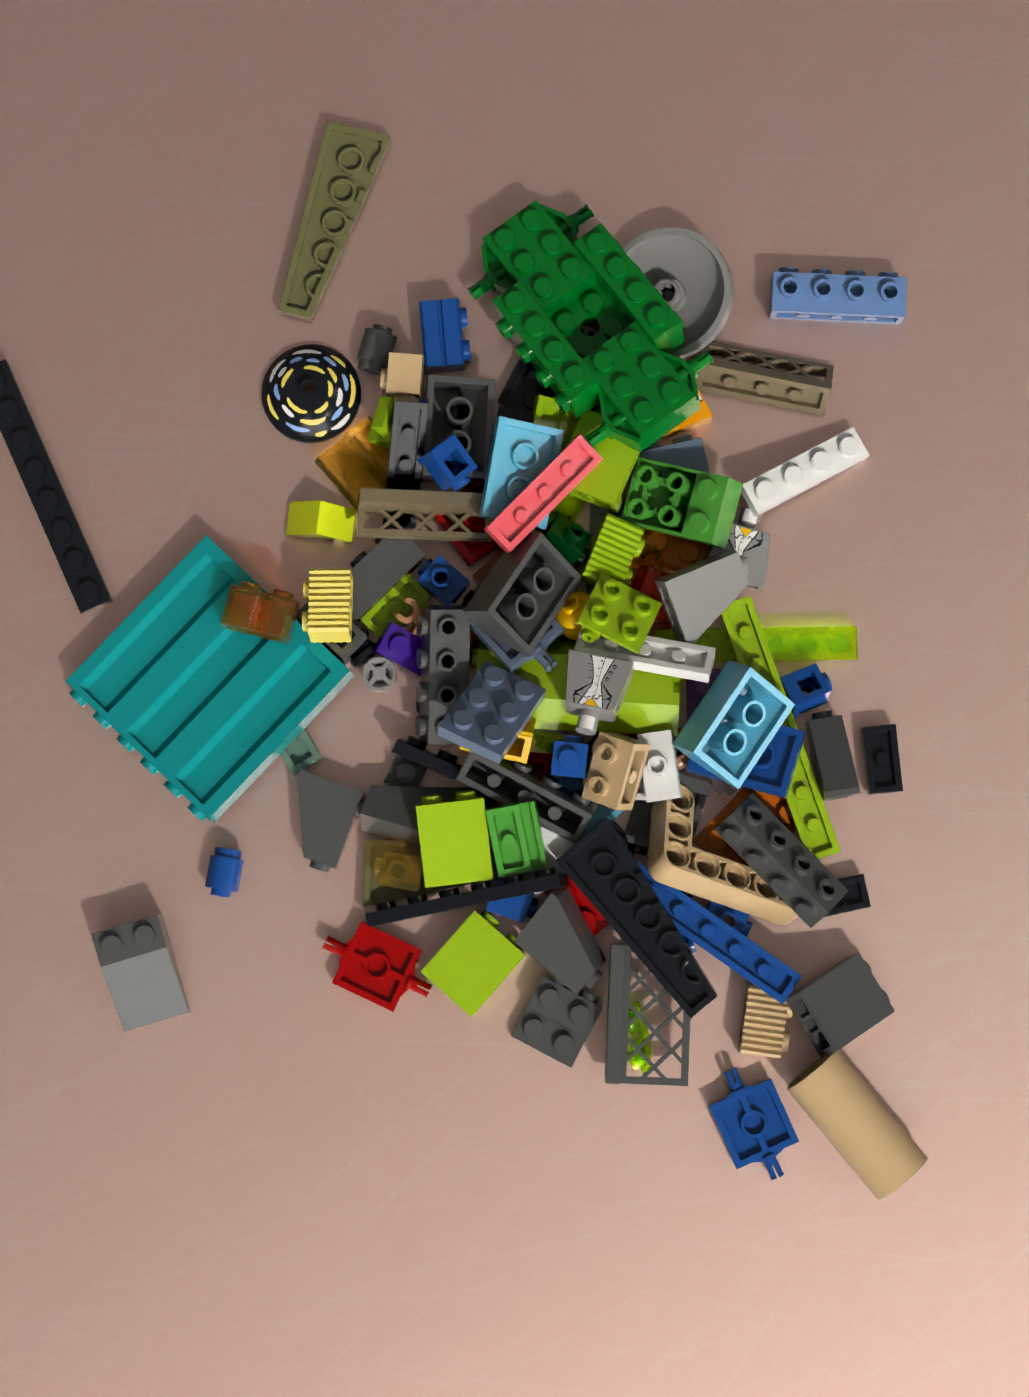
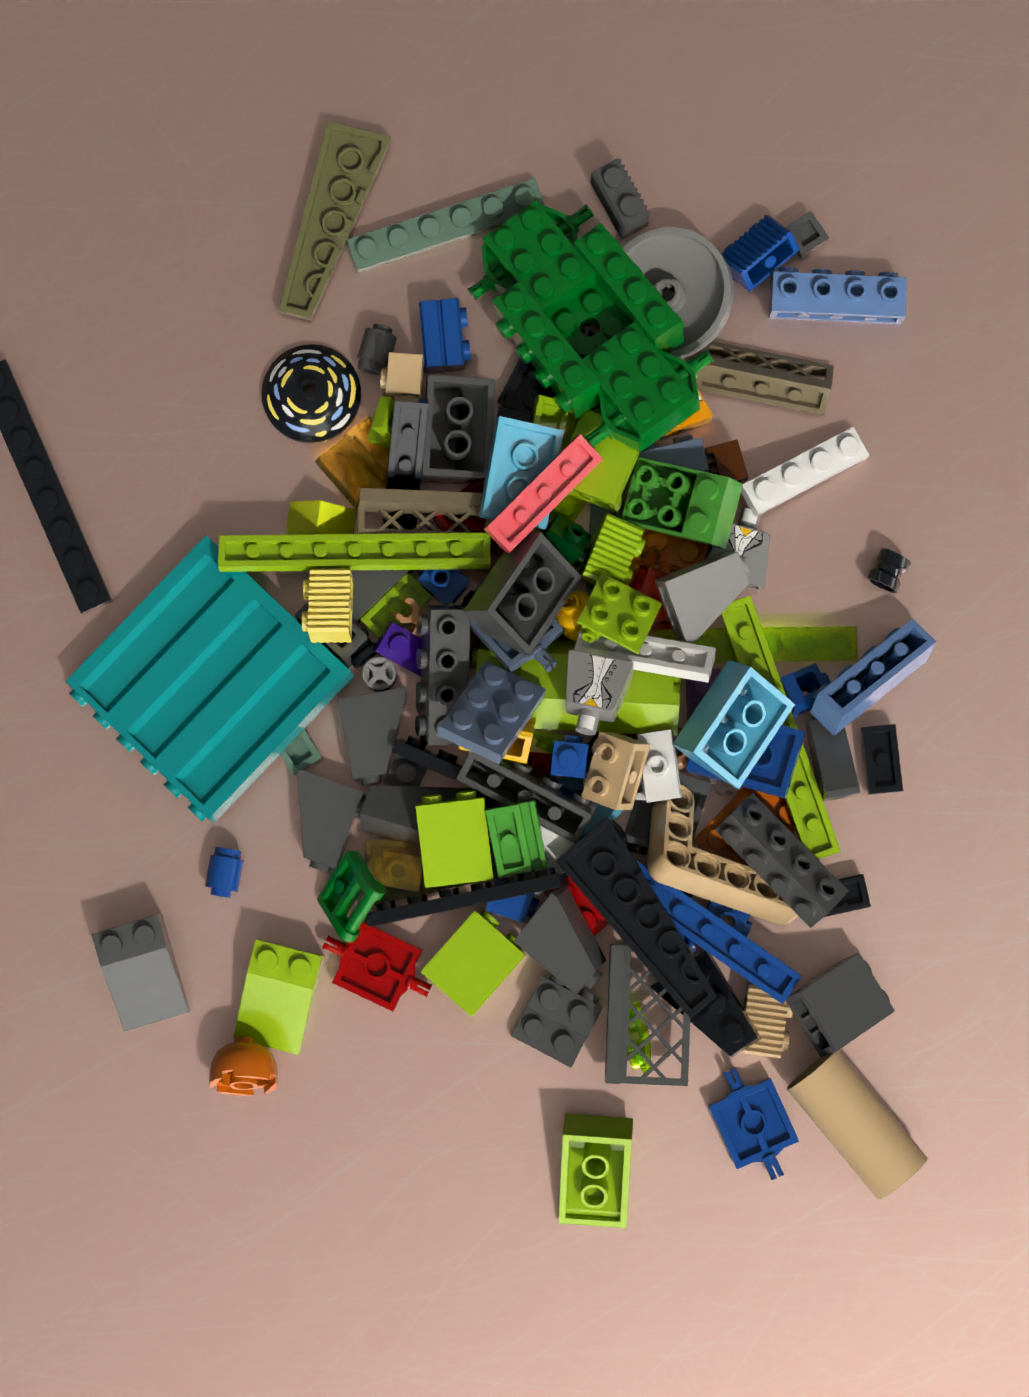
clear orange brick [221,581,300,644] -> none
blue brick [417,434,478,491] -> none
none -> orange cylinder [209,1037,278,1096]
none -> lime plate [218,533,491,572]
none -> lime slope [233,939,325,1055]
none -> green plate [317,850,386,943]
none -> dark grey slope [338,687,407,786]
none -> sand green plate [347,178,544,273]
none -> lime slope [558,1113,633,1228]
none -> dark grey brick [590,158,651,239]
none -> black wing [651,951,762,1057]
none -> reddish brown brick [705,439,749,484]
none -> blue brick [722,215,800,292]
none -> dark grey plate [786,211,829,259]
none -> medium blue brick [810,619,937,736]
none -> black wheel [866,548,911,593]

